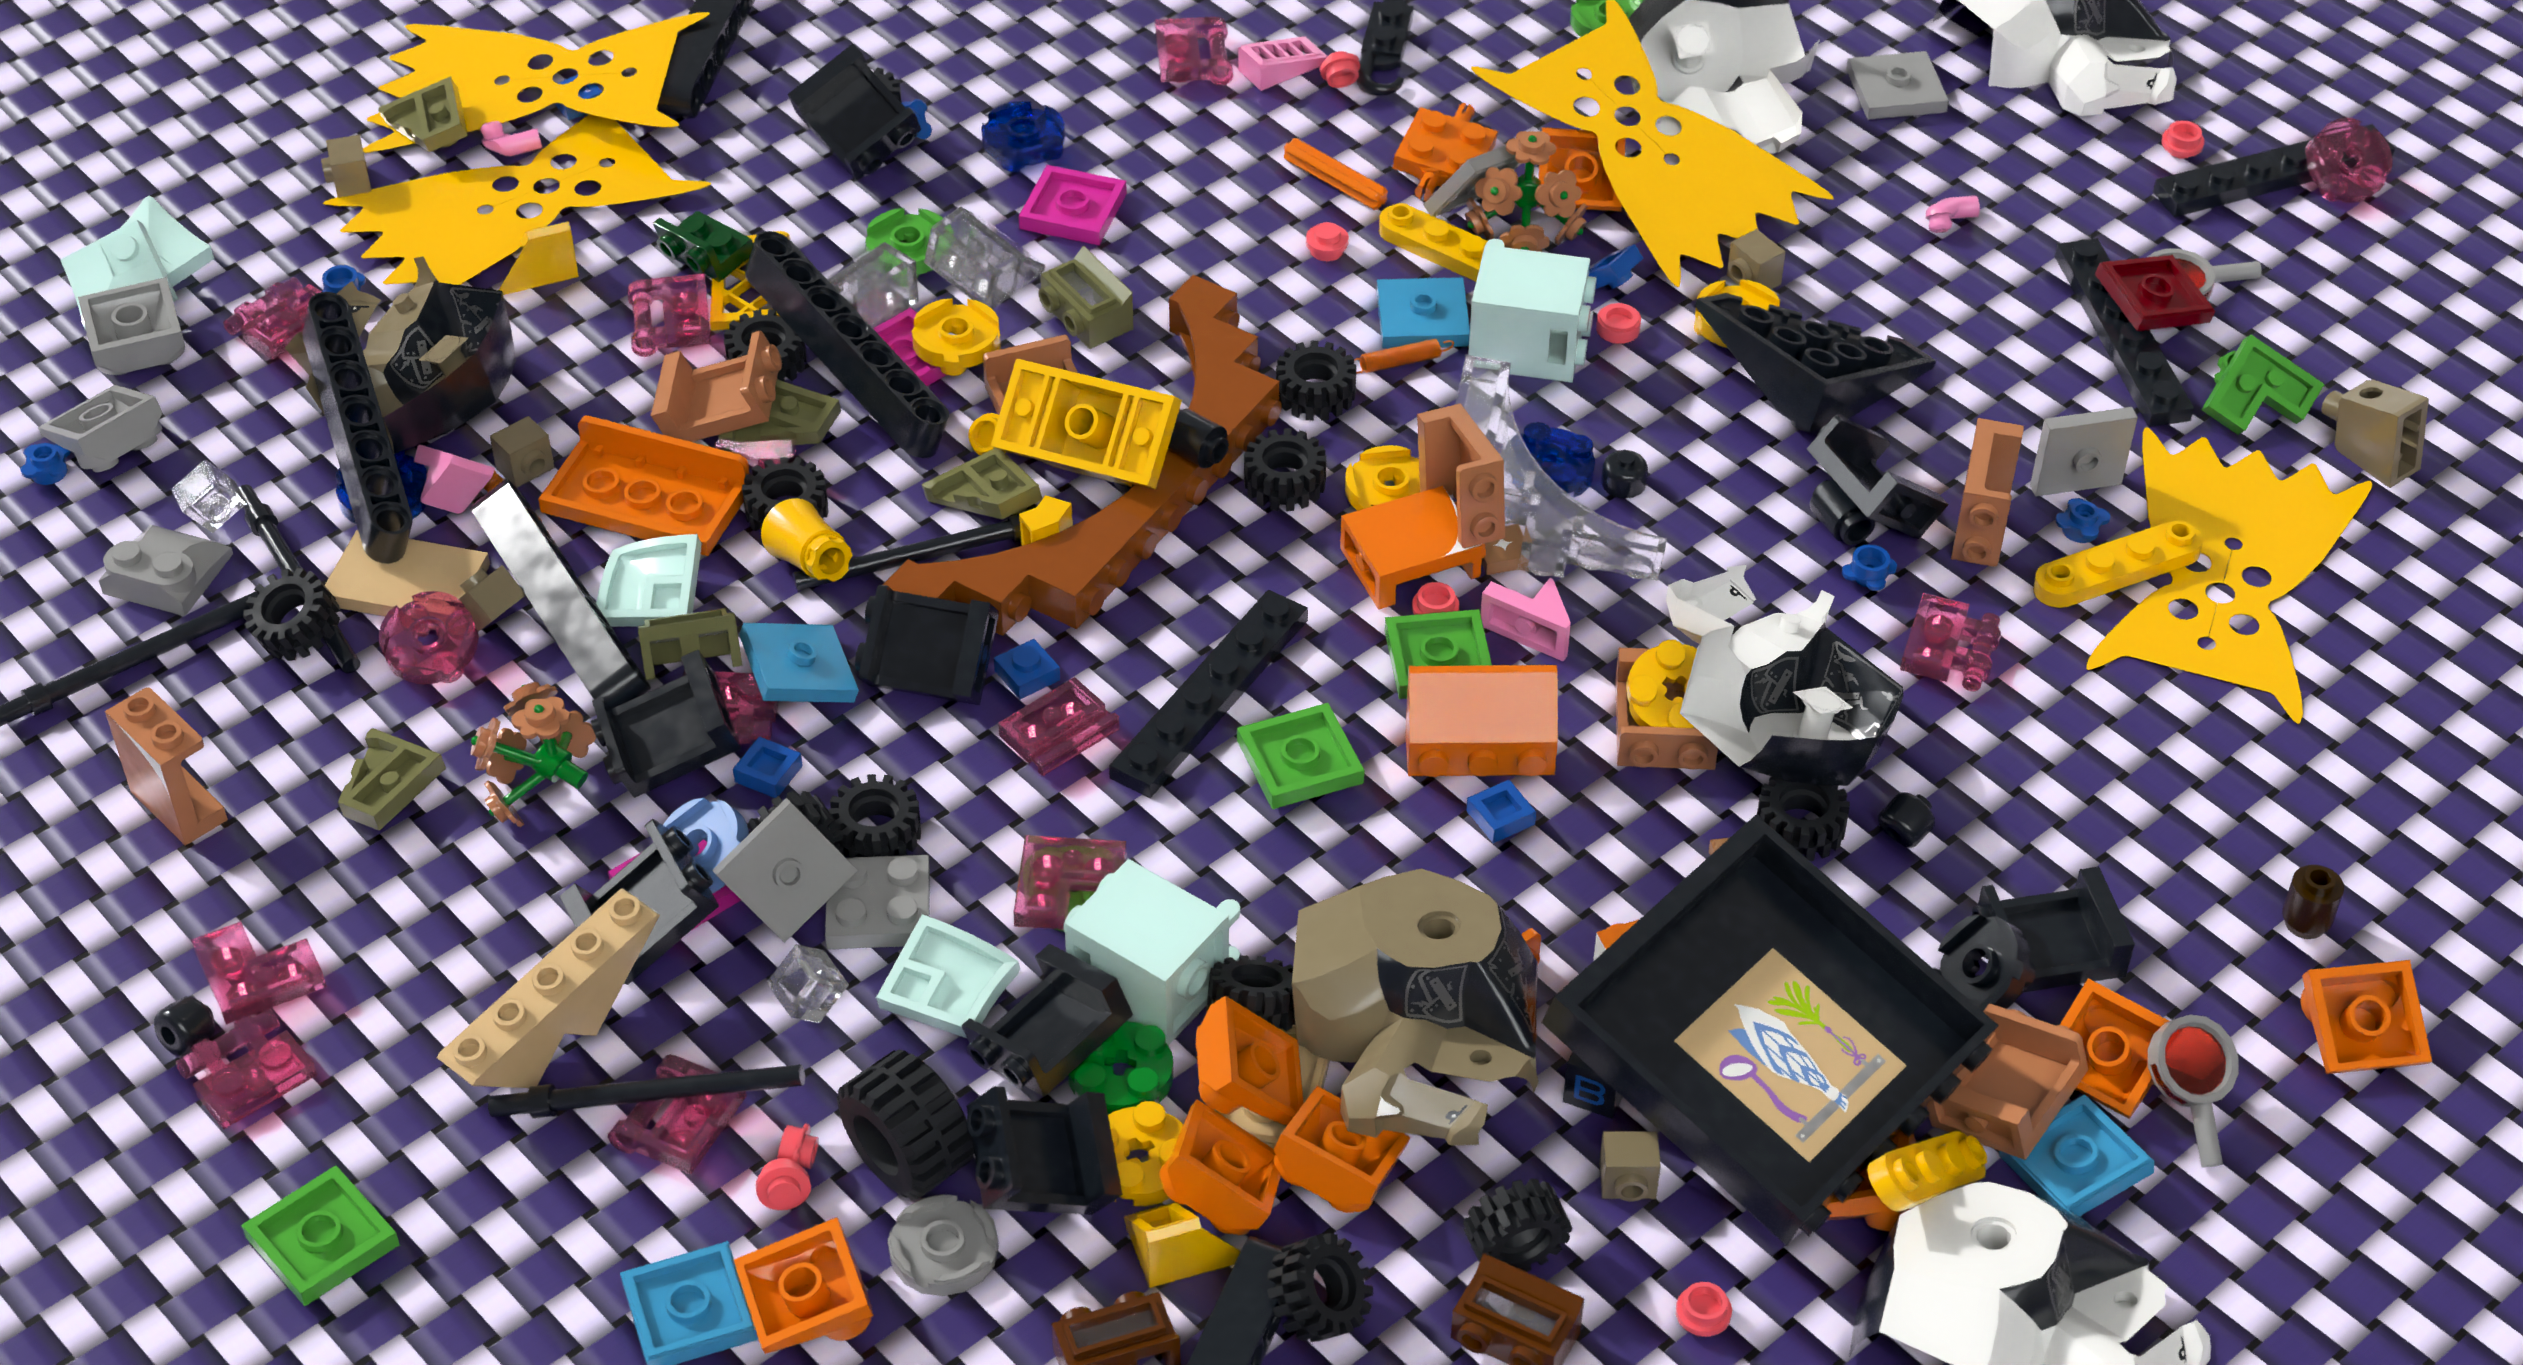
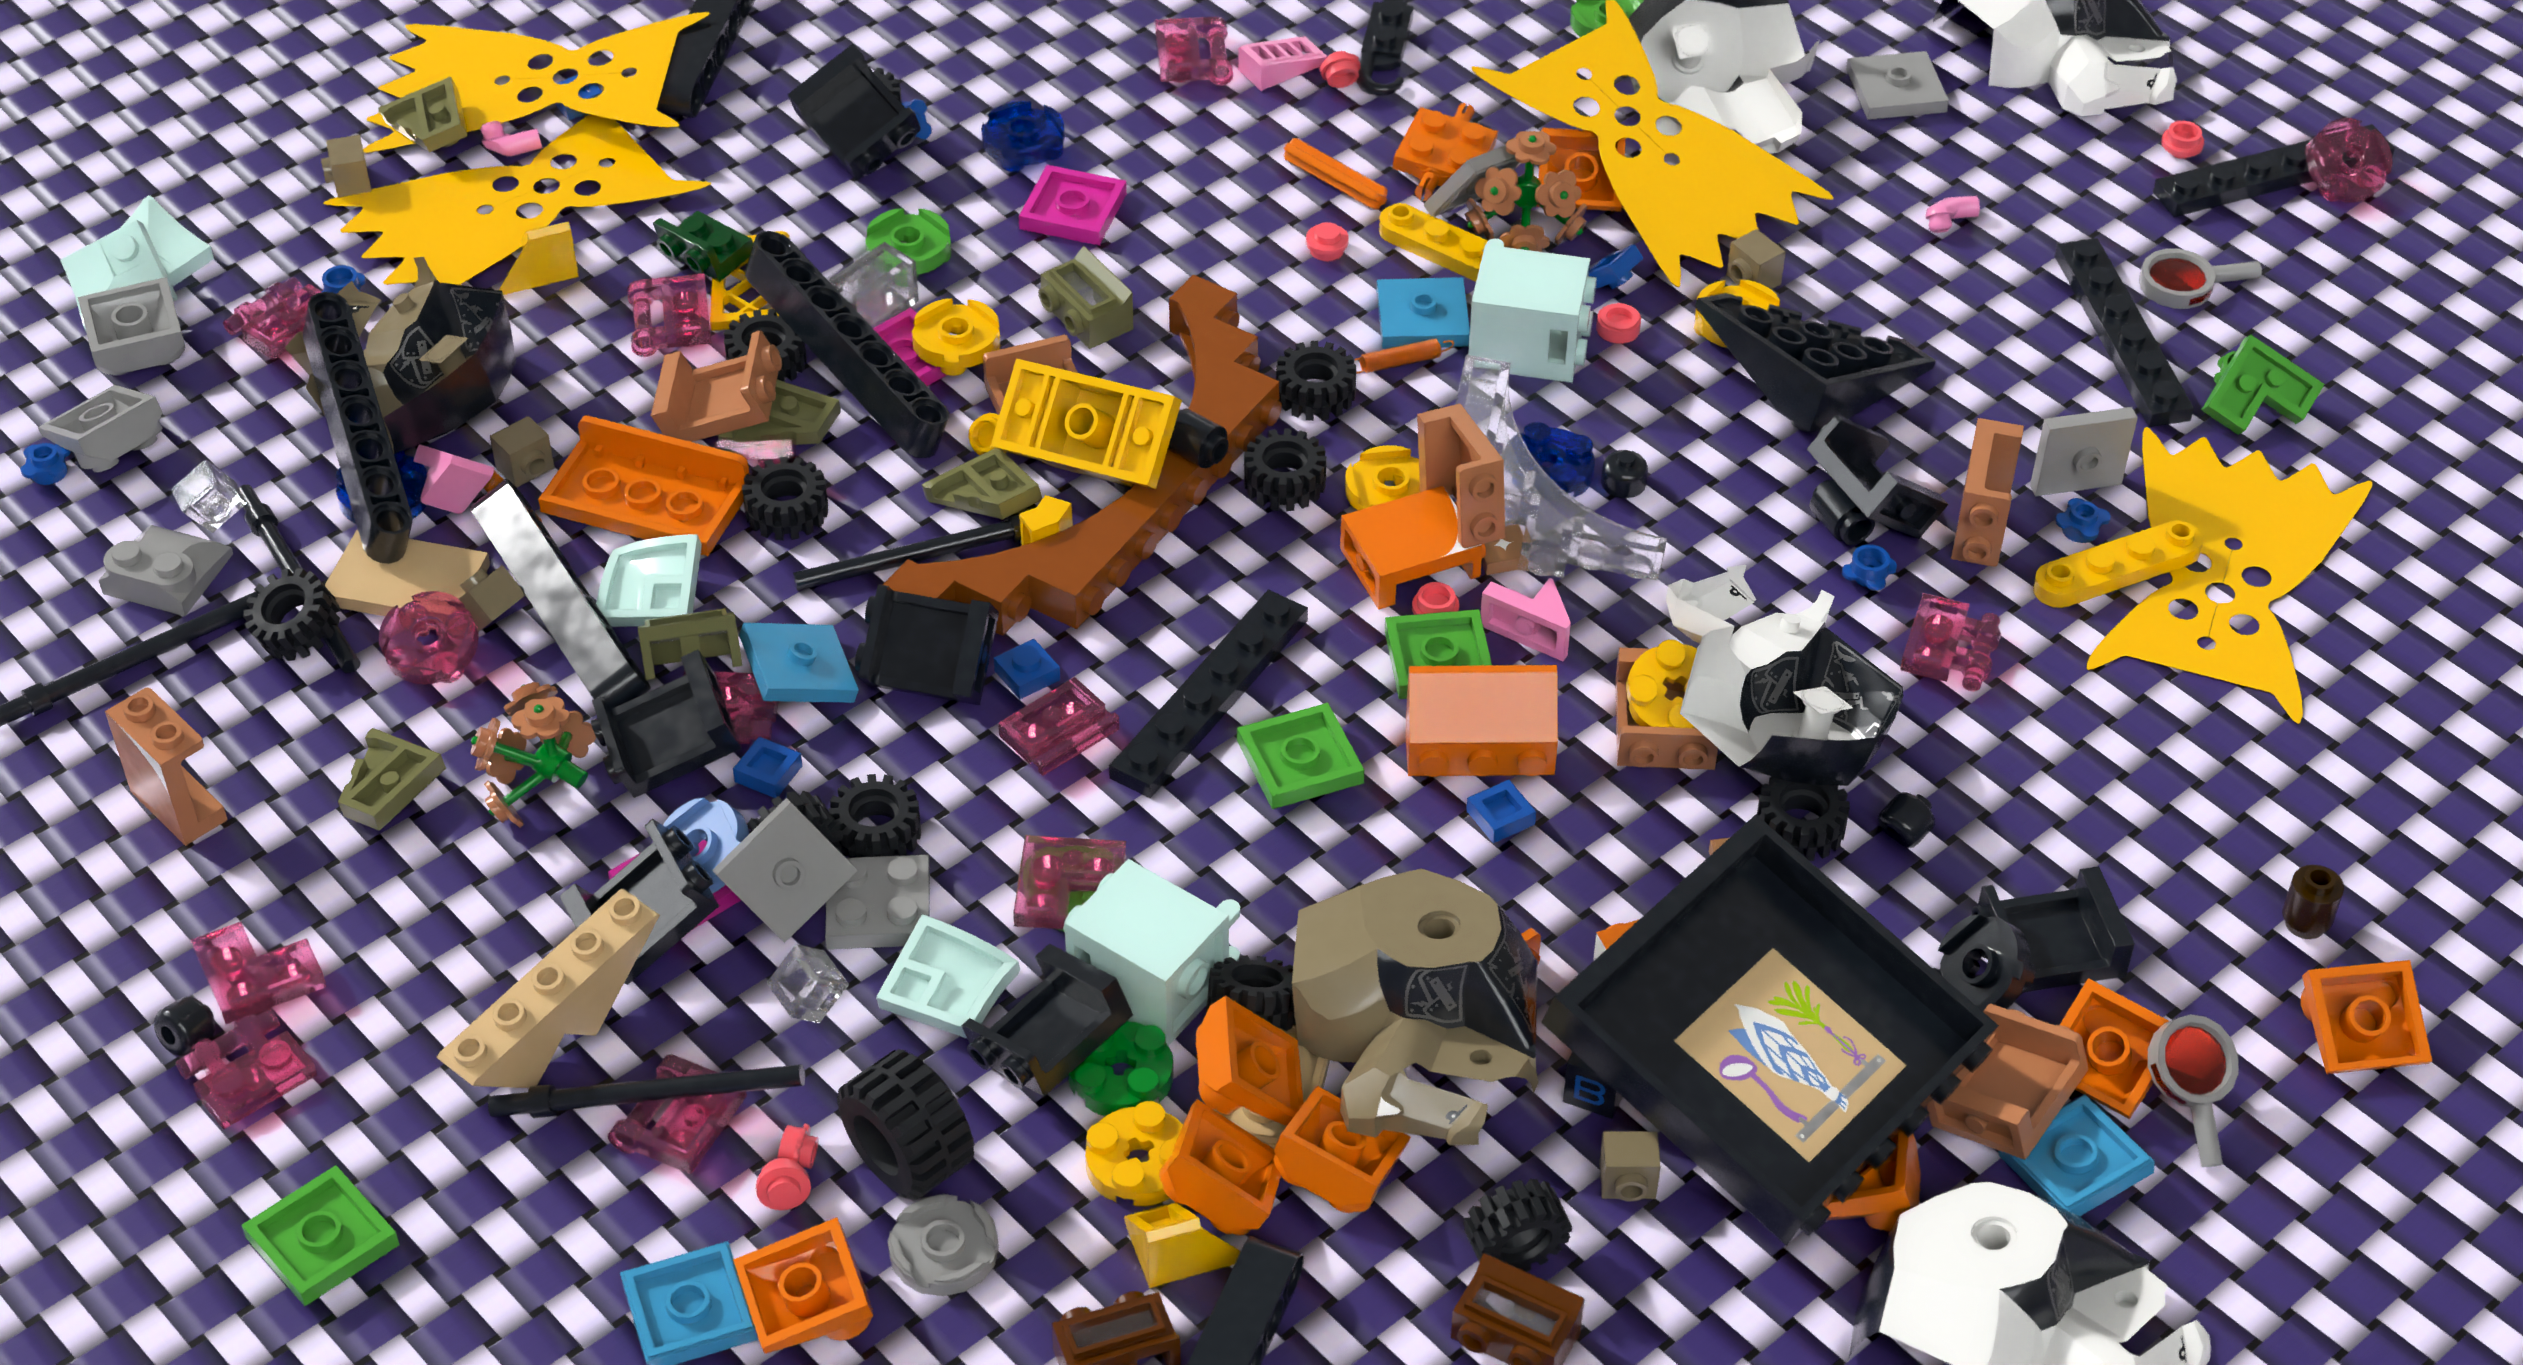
yellow plant [761,498,853,582] -> none
clear slope [924,207,1046,309] -> none
black panel [967,1086,1122,1215] -> none
black tyre [1267,1233,1373,1342] -> none
coral plate [1676,1282,1732,1337] -> none
yellow plate [1868,1131,1988,1212] -> none
dark red plate [2095,255,2215,331] -> none
dark tan torso [2321,380,2429,488] -> none

